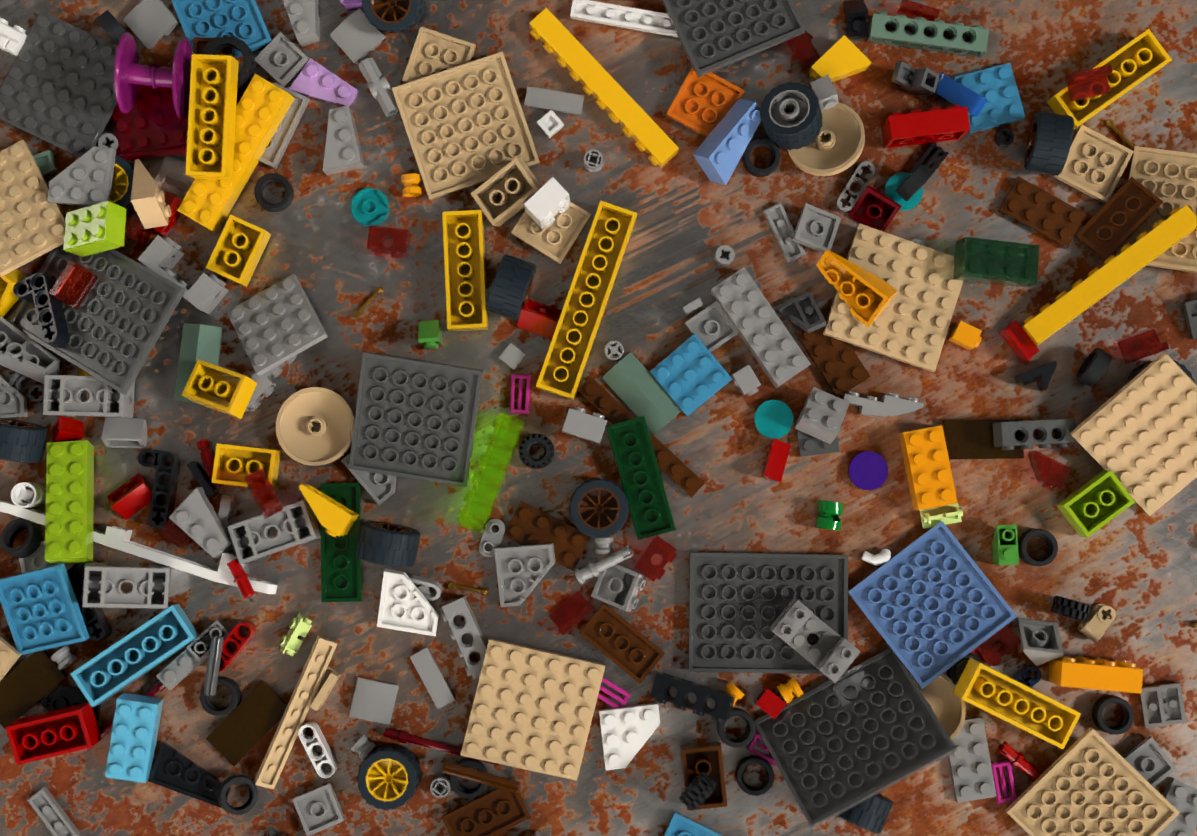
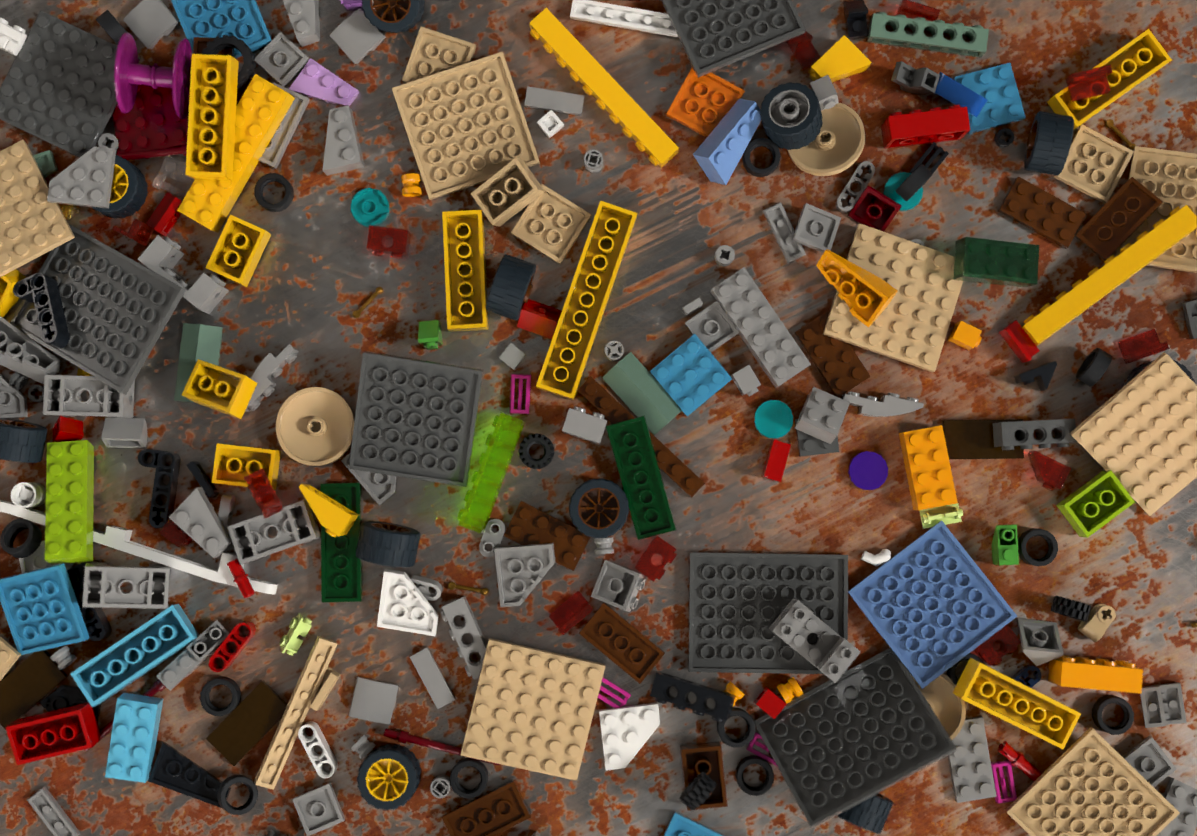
clear red panel [49,260,98,309] -> none
lime brick [63,201,127,257] -> none
red panel [107,473,153,520] -> none
tan slope [131,159,171,229] -> none
red axle [197,439,214,478] -> none
dark grey axle [204,636,224,696] -> none
light grey plate [227,273,328,376] -> none
light grey piece [358,57,399,117] -> none
reddish brown axle [442,761,520,793] -> none
white brick [524,177,570,229] -> none
light grey pin [574,545,633,584] -> none
dark grey wing [776,292,827,333] -> none
green wheel [815,500,844,531] -> none

